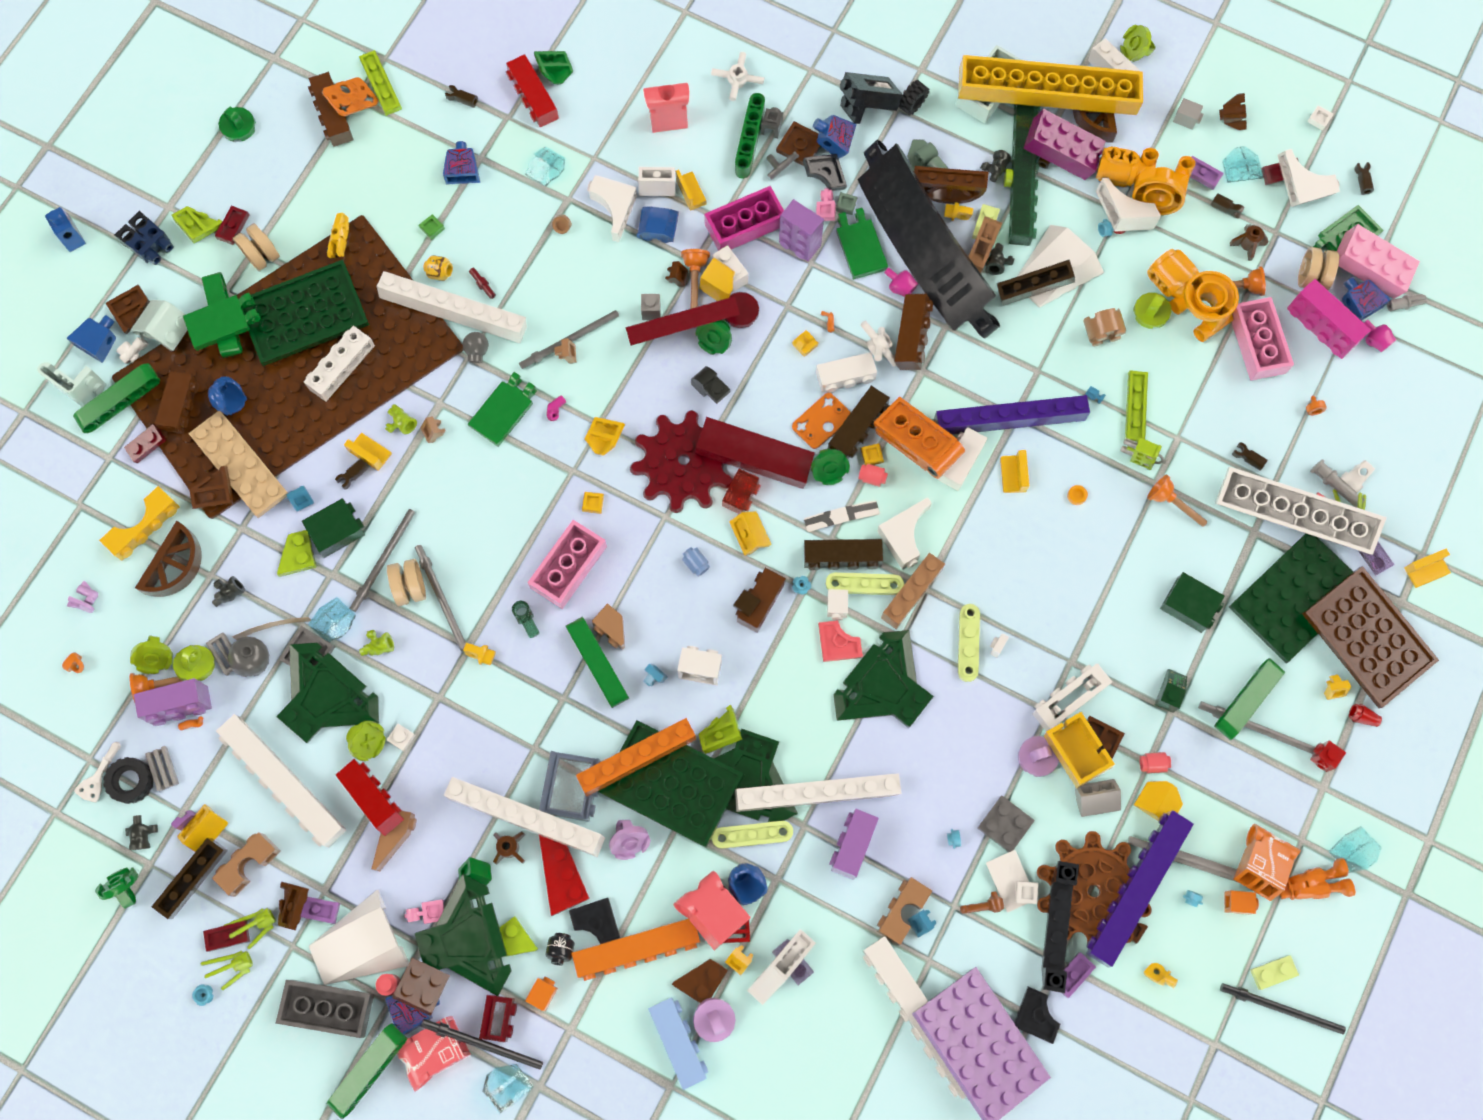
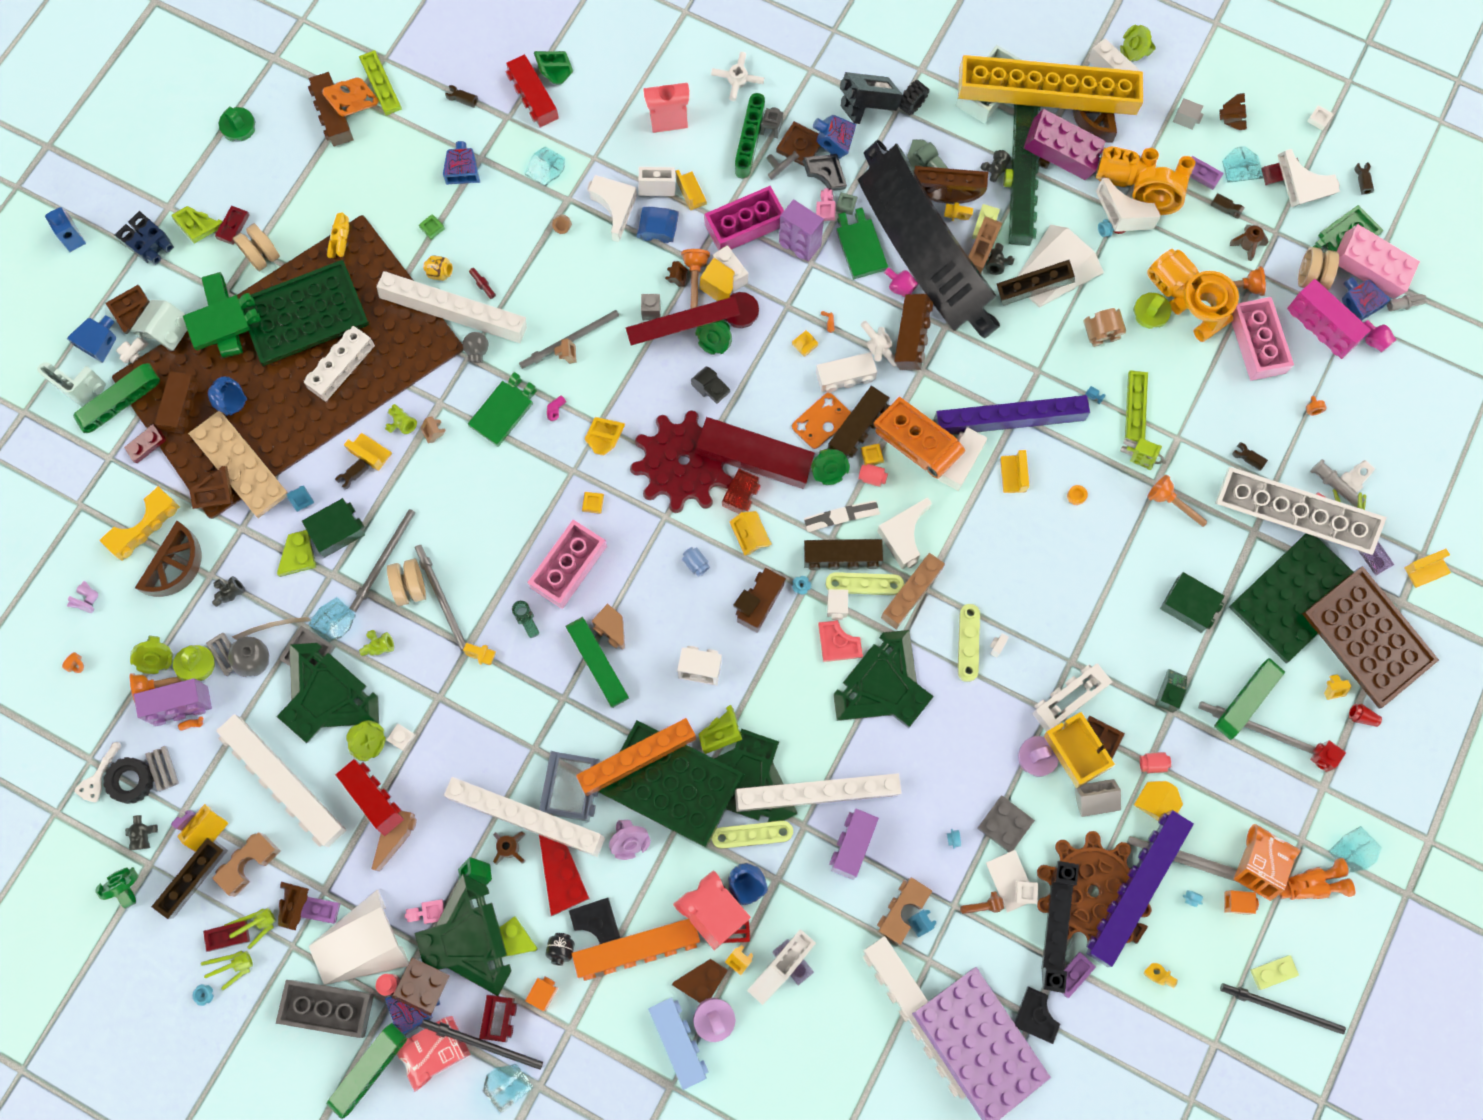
dark azure tile [643,664,668,687] -> none

